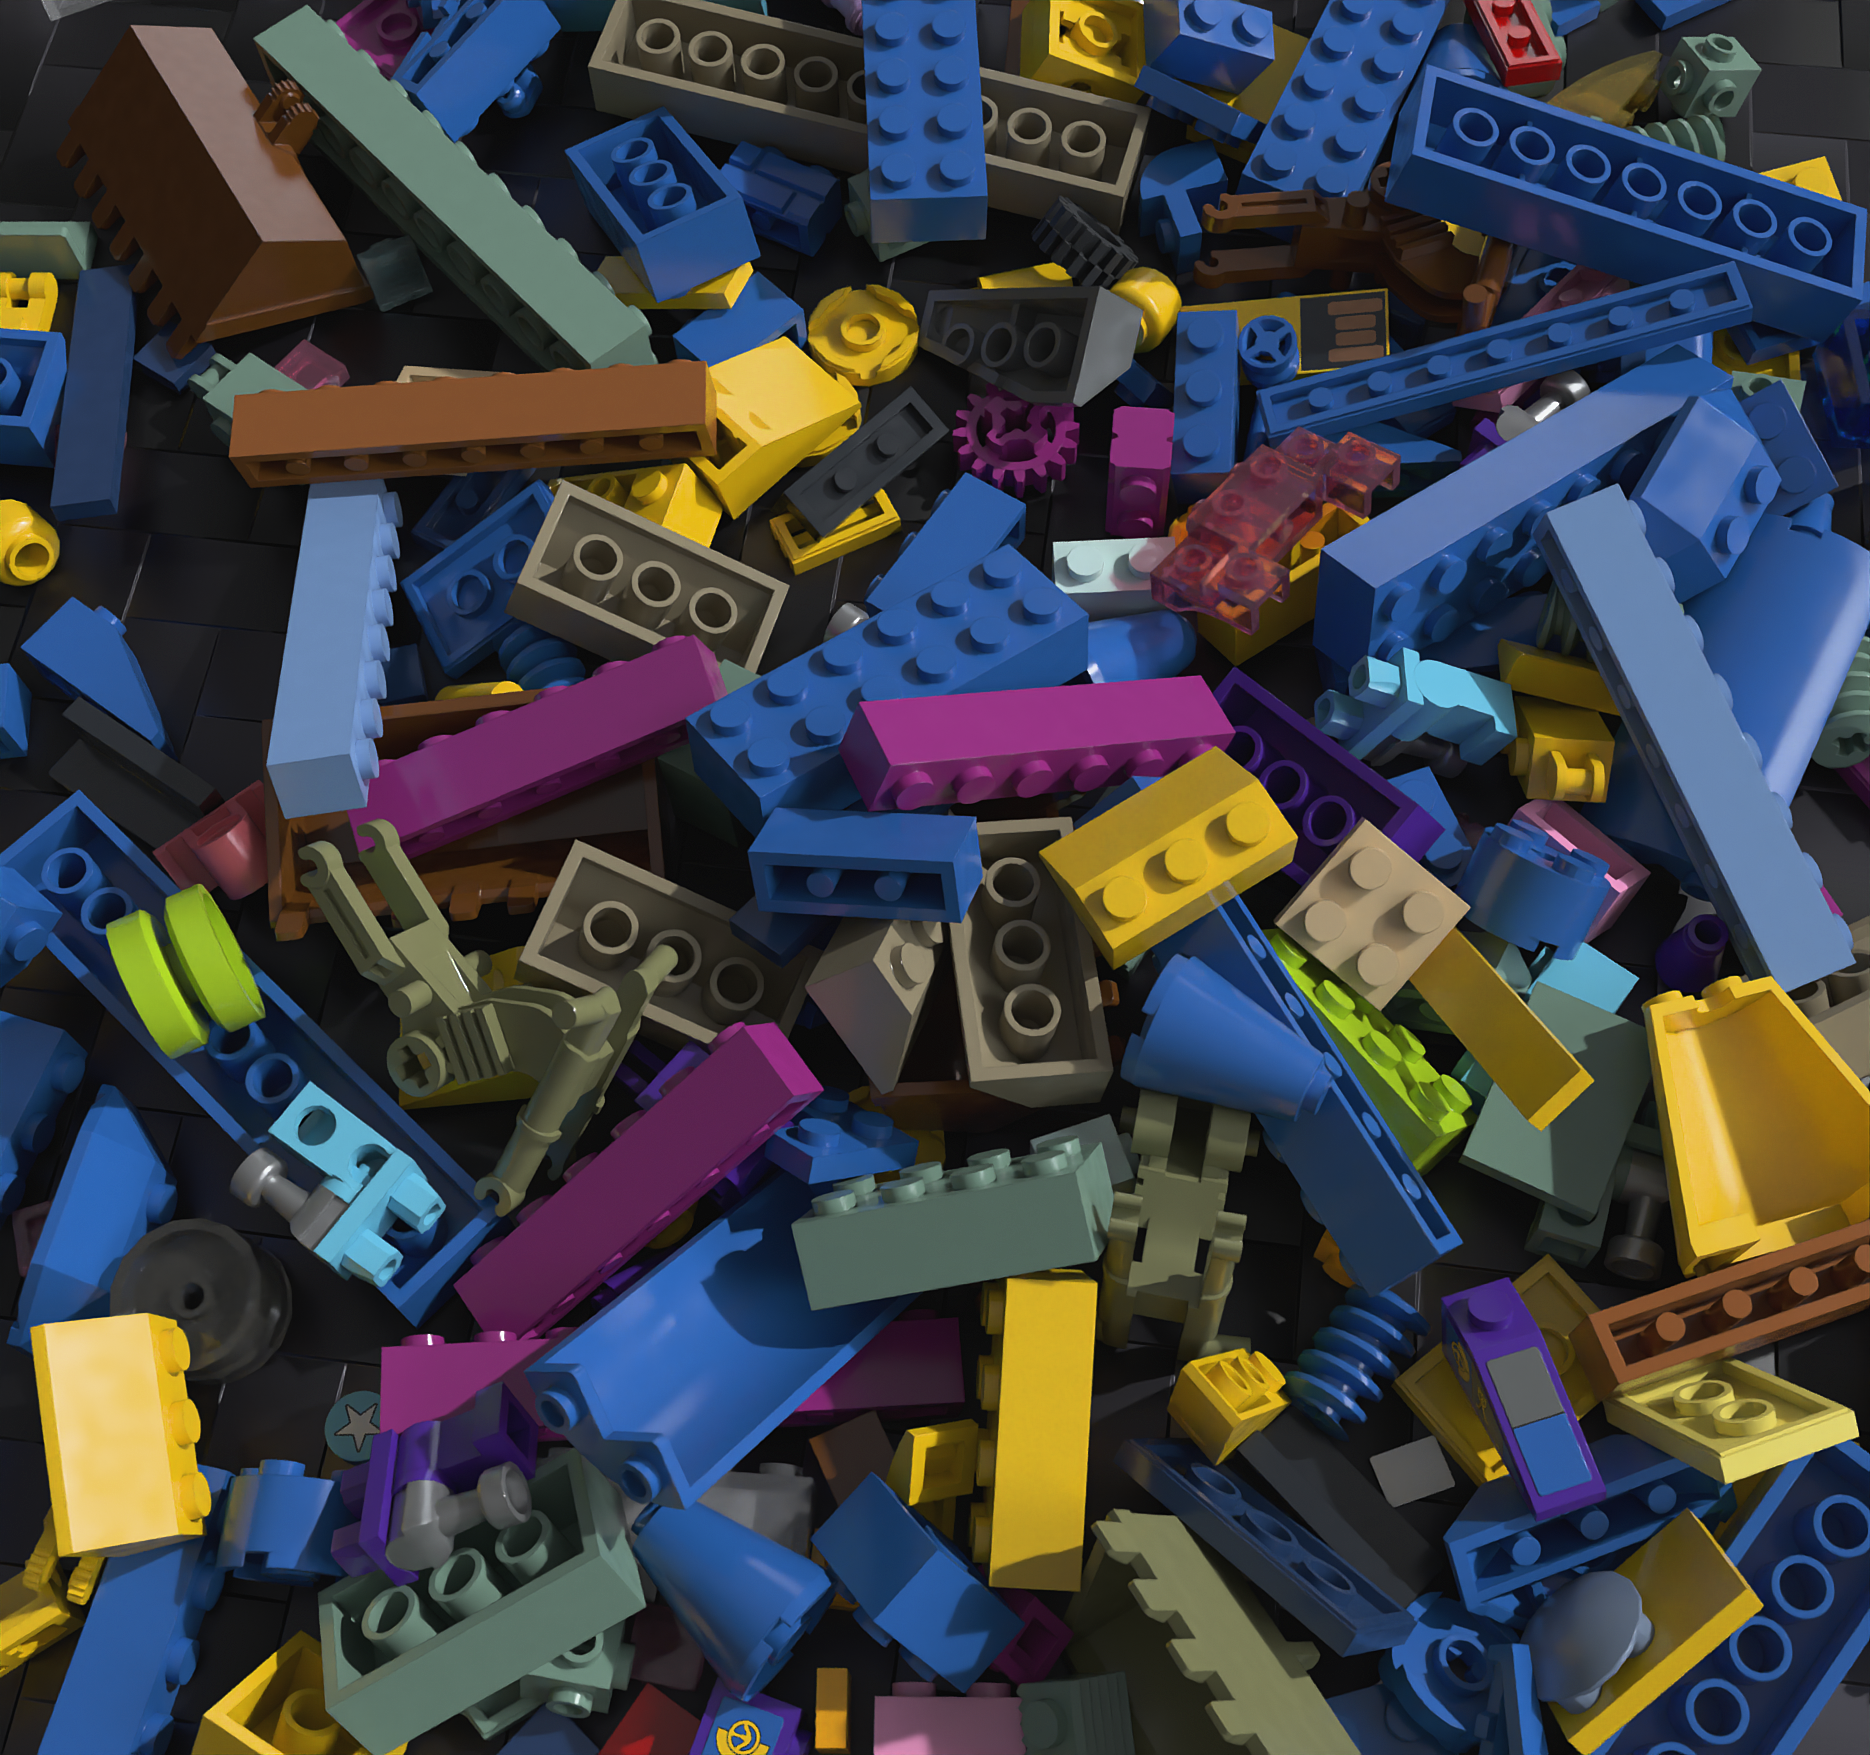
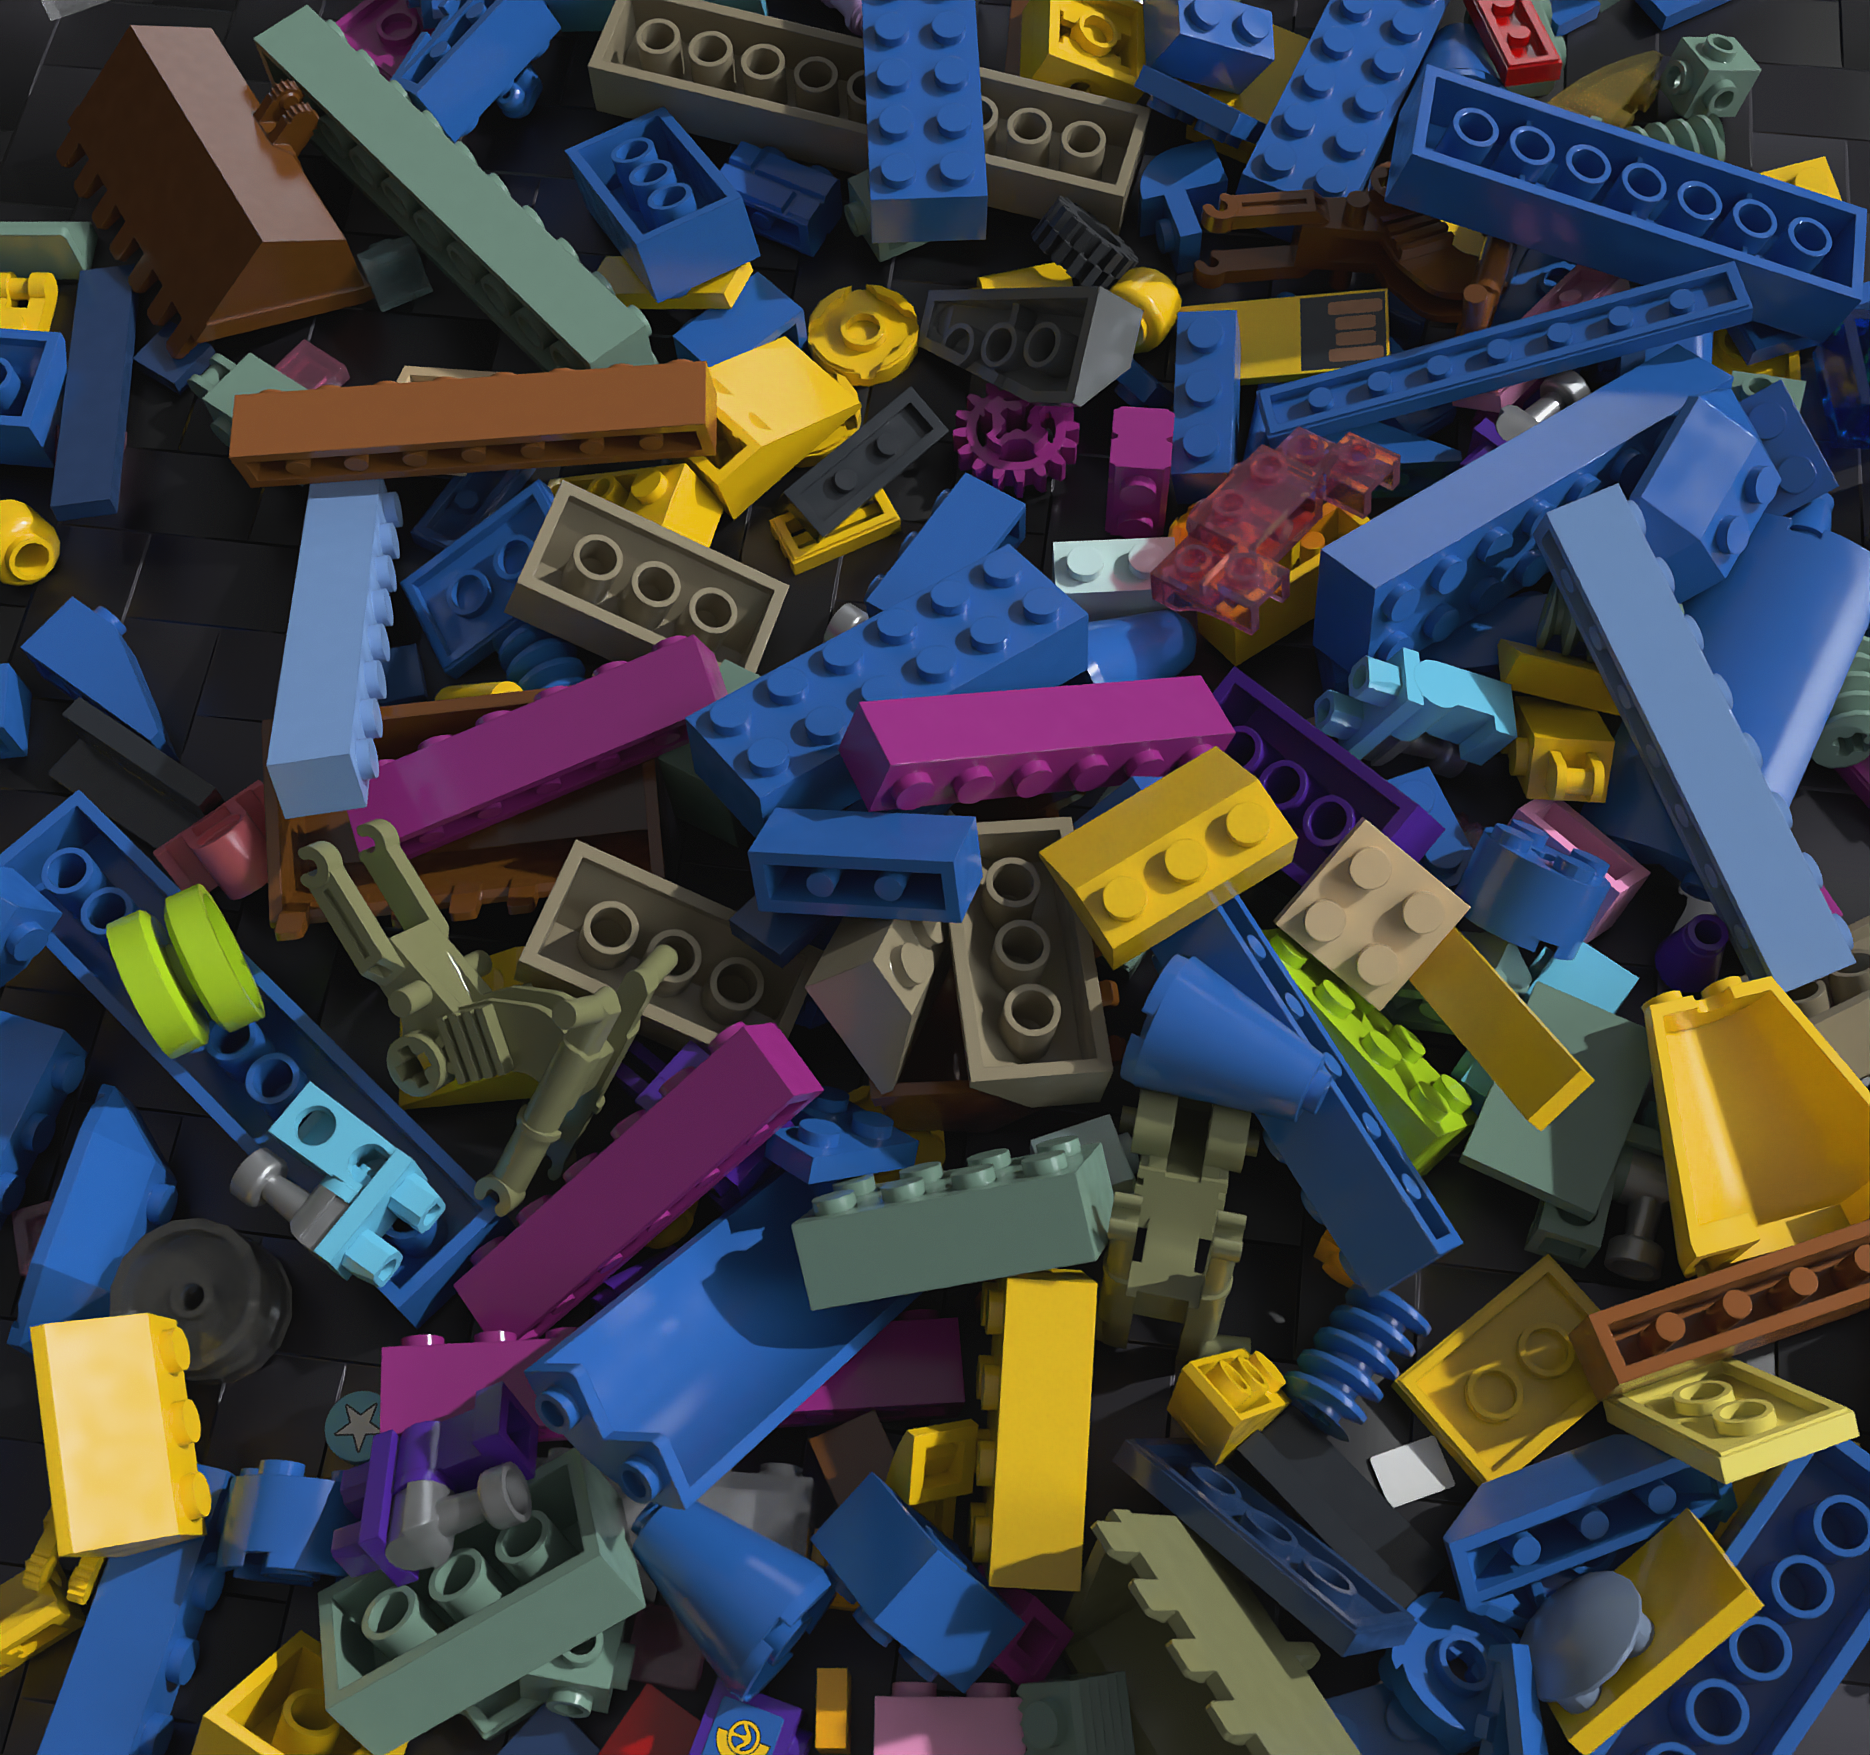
blue wheel [1238,315,1300,389] -> none
slope [1441,1277,1607,1522] -> none

